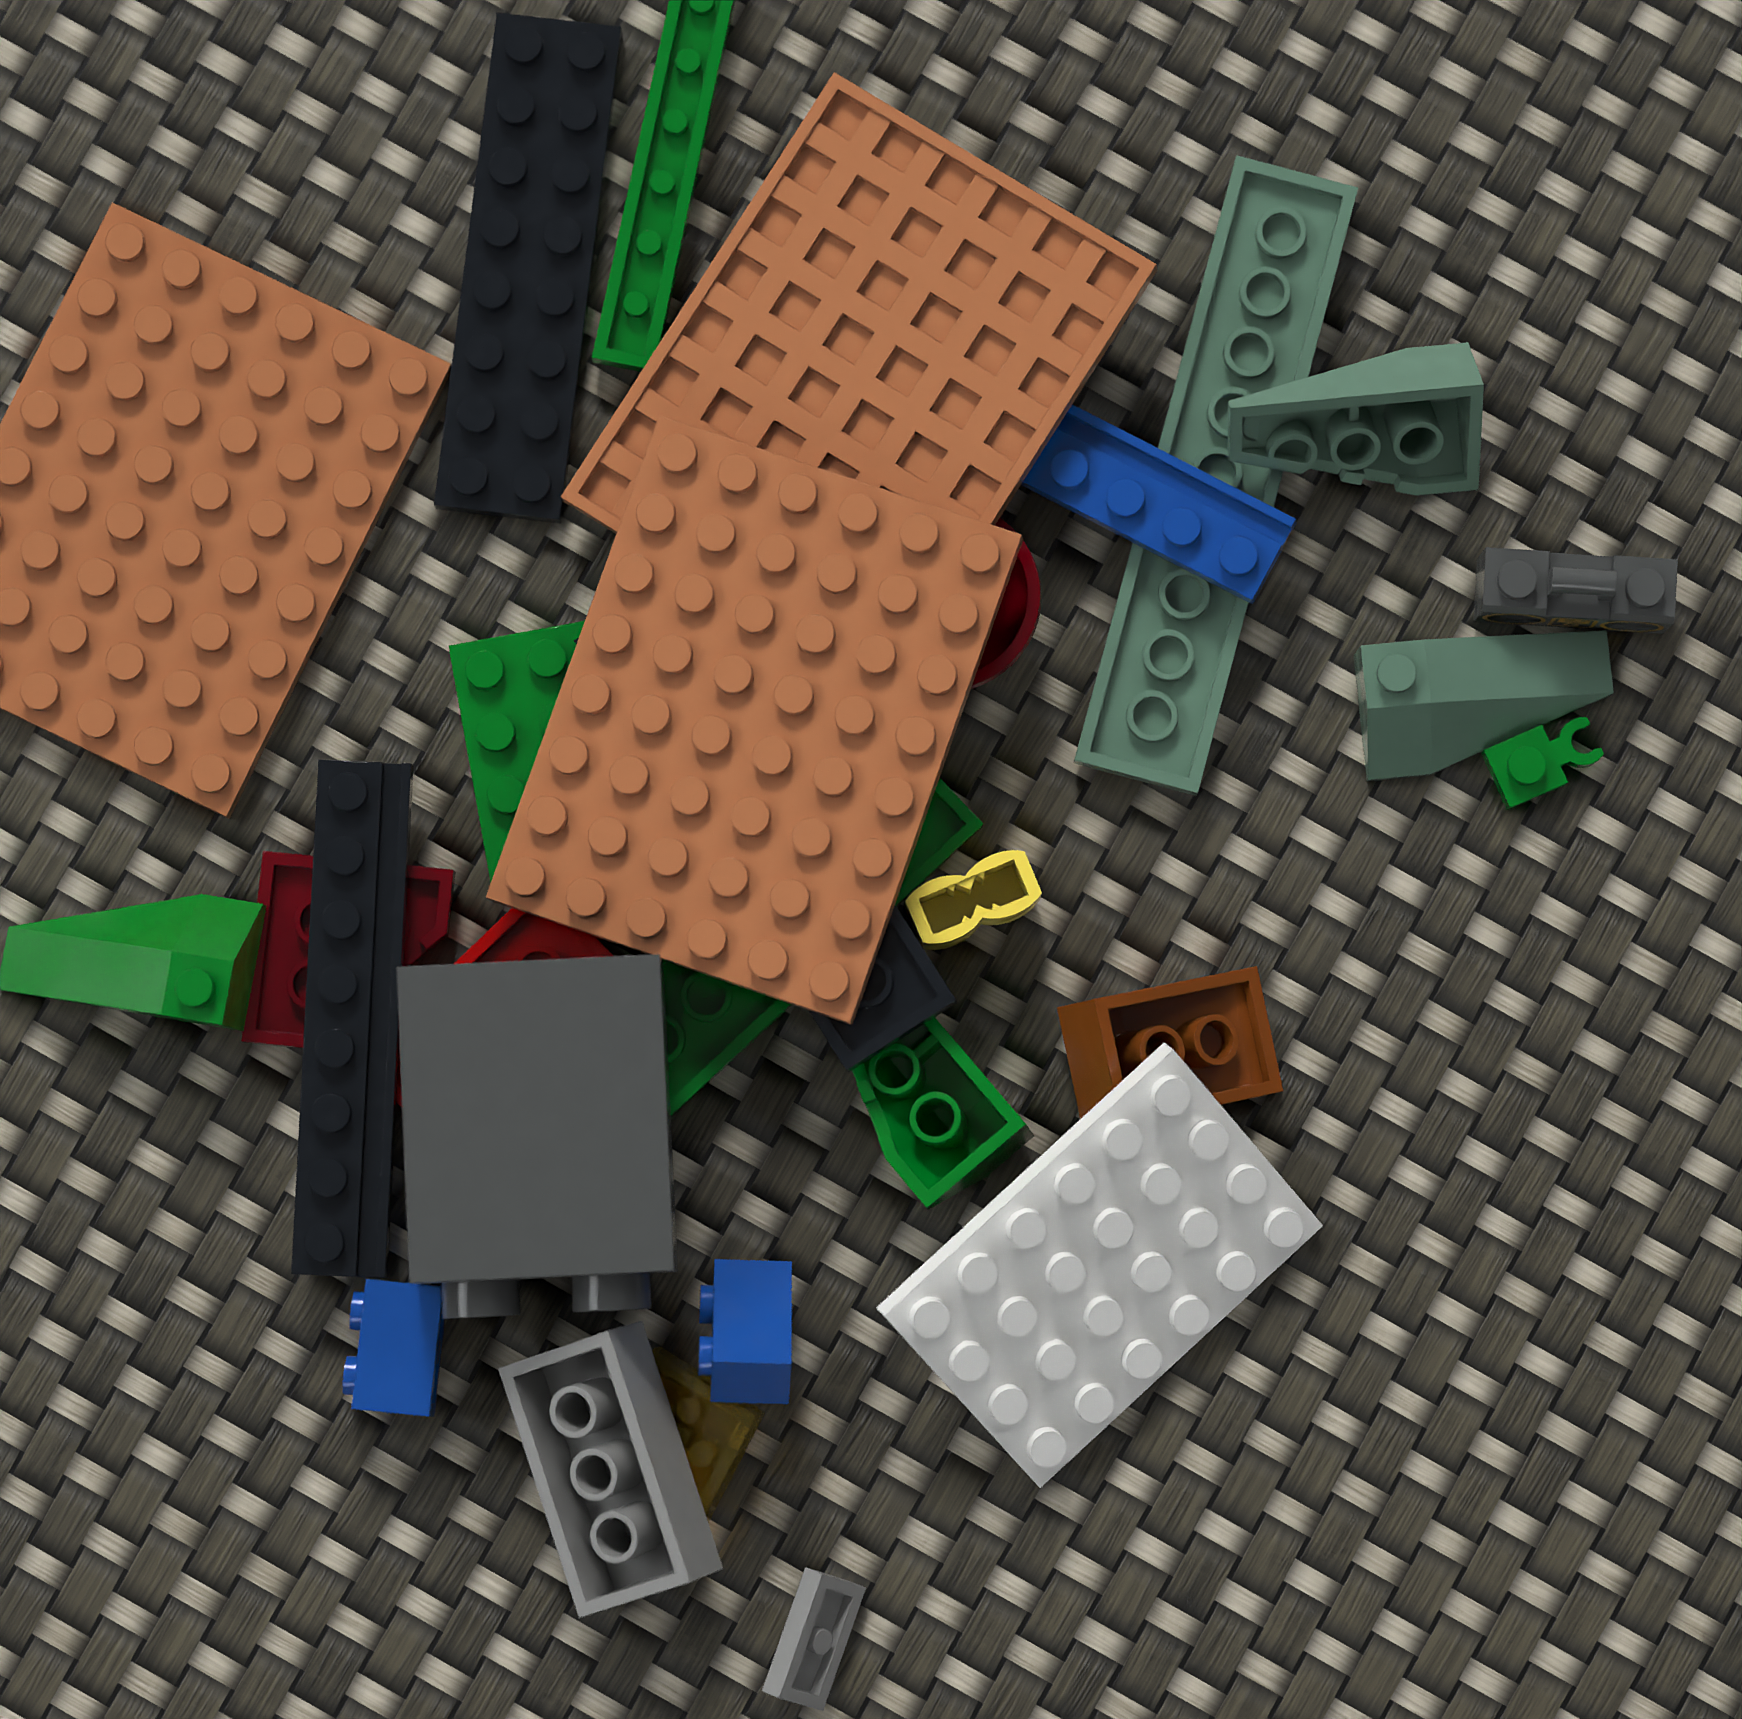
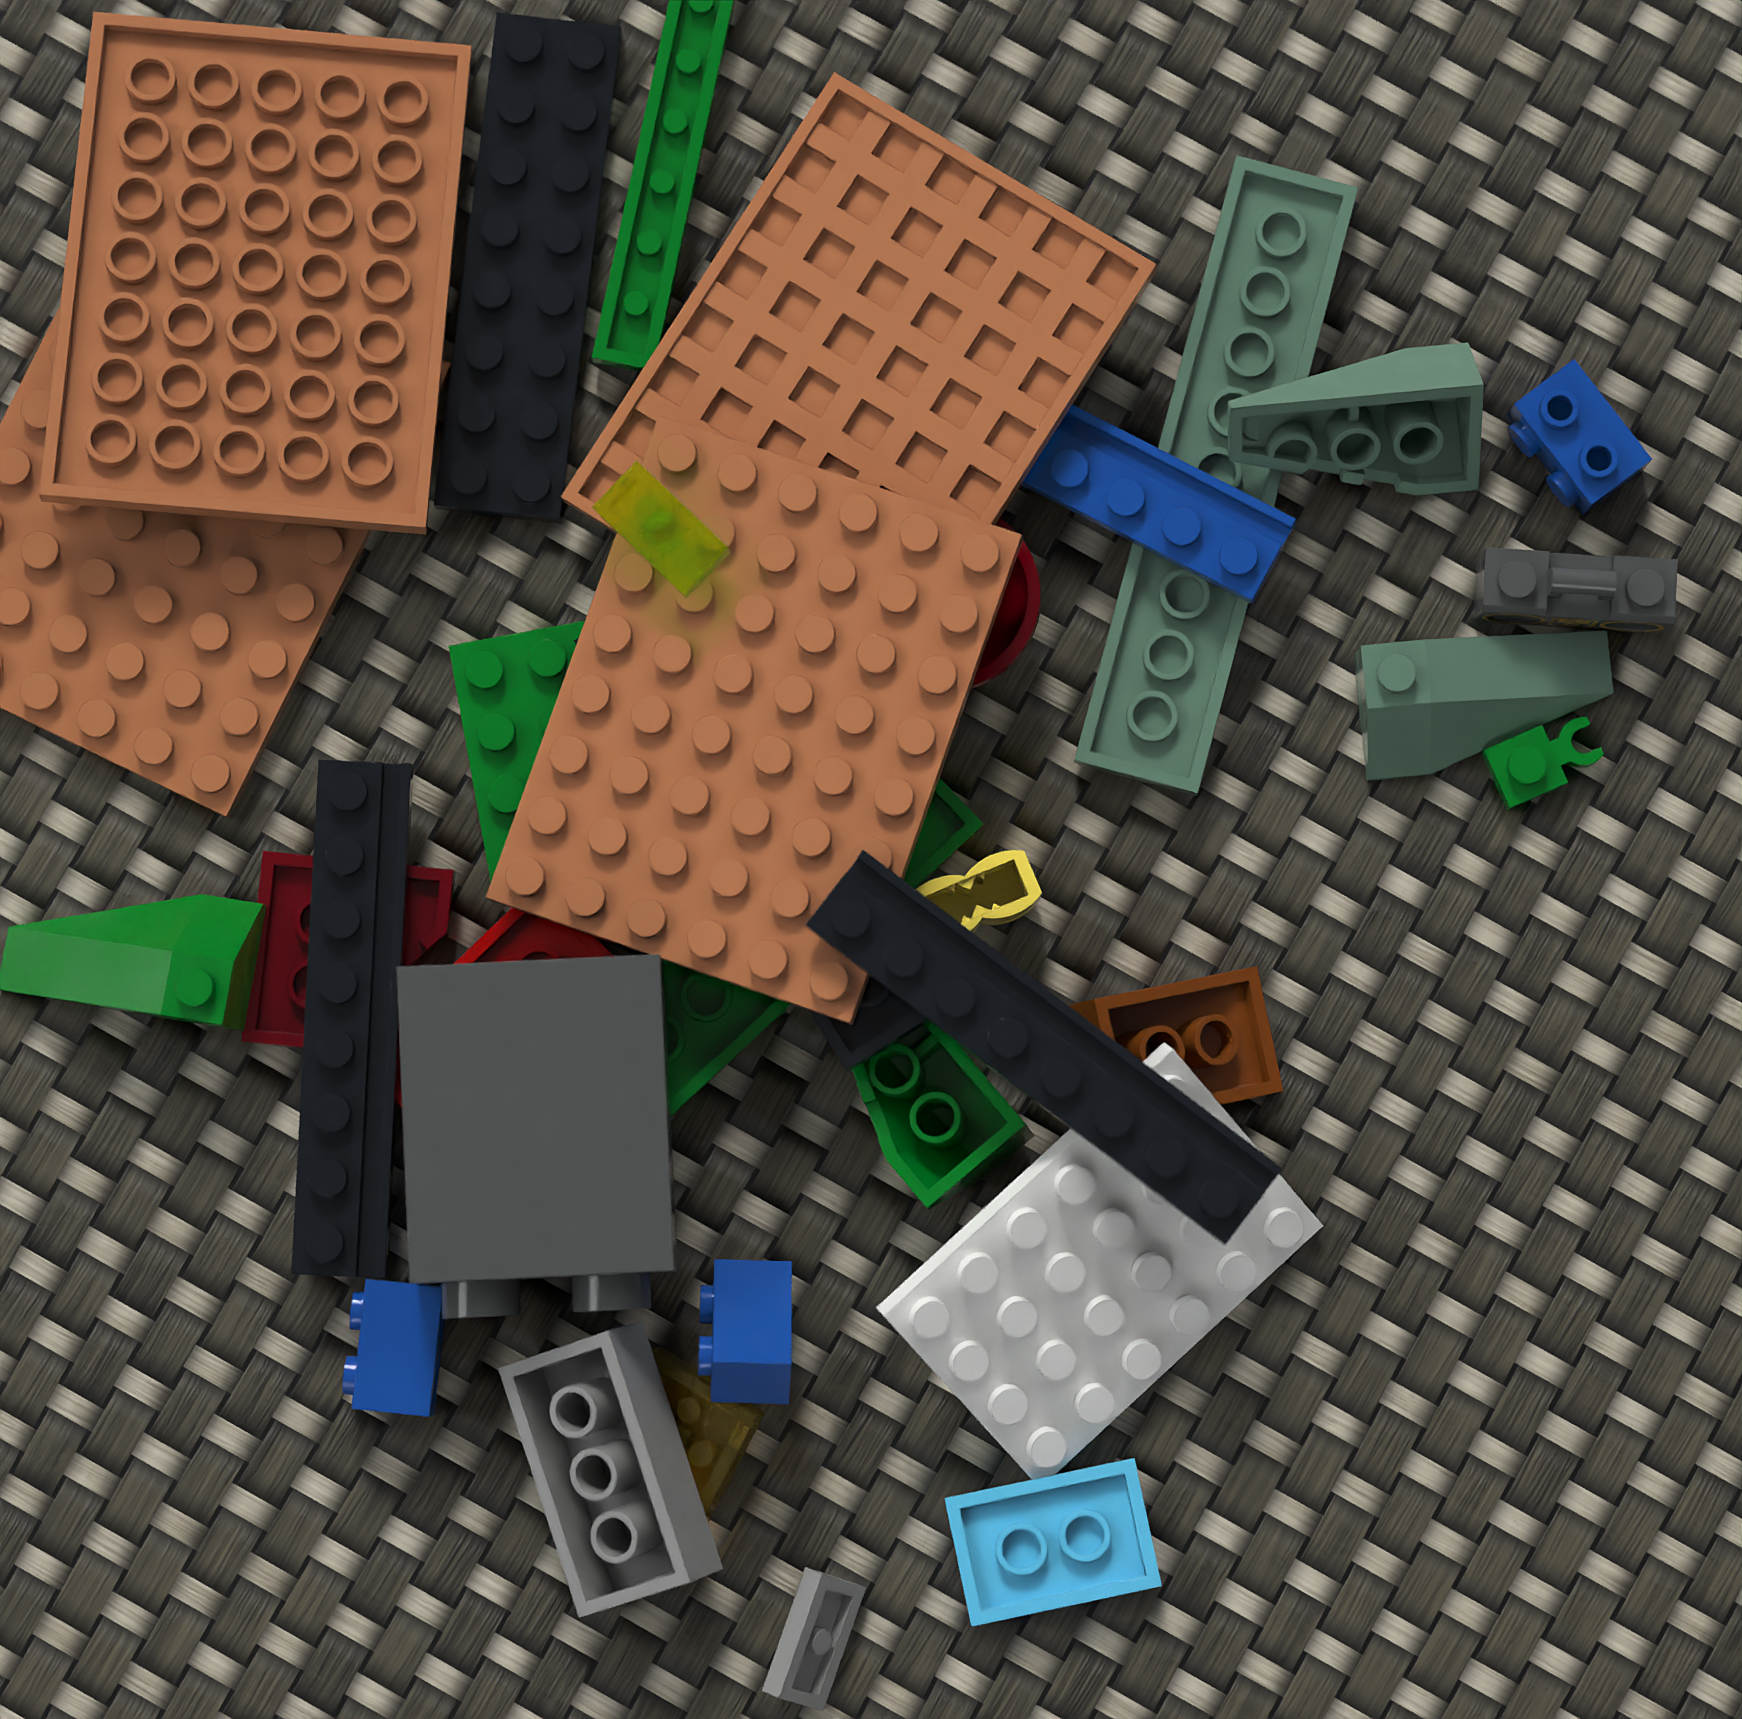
none -> nougat plate [39,12,472,535]
none -> clear neon green plate [592,461,731,598]
none -> black plate [805,850,1283,1245]
none -> medium azure plate [944,1458,1162,1627]
none -> blue brick [1506,359,1652,515]

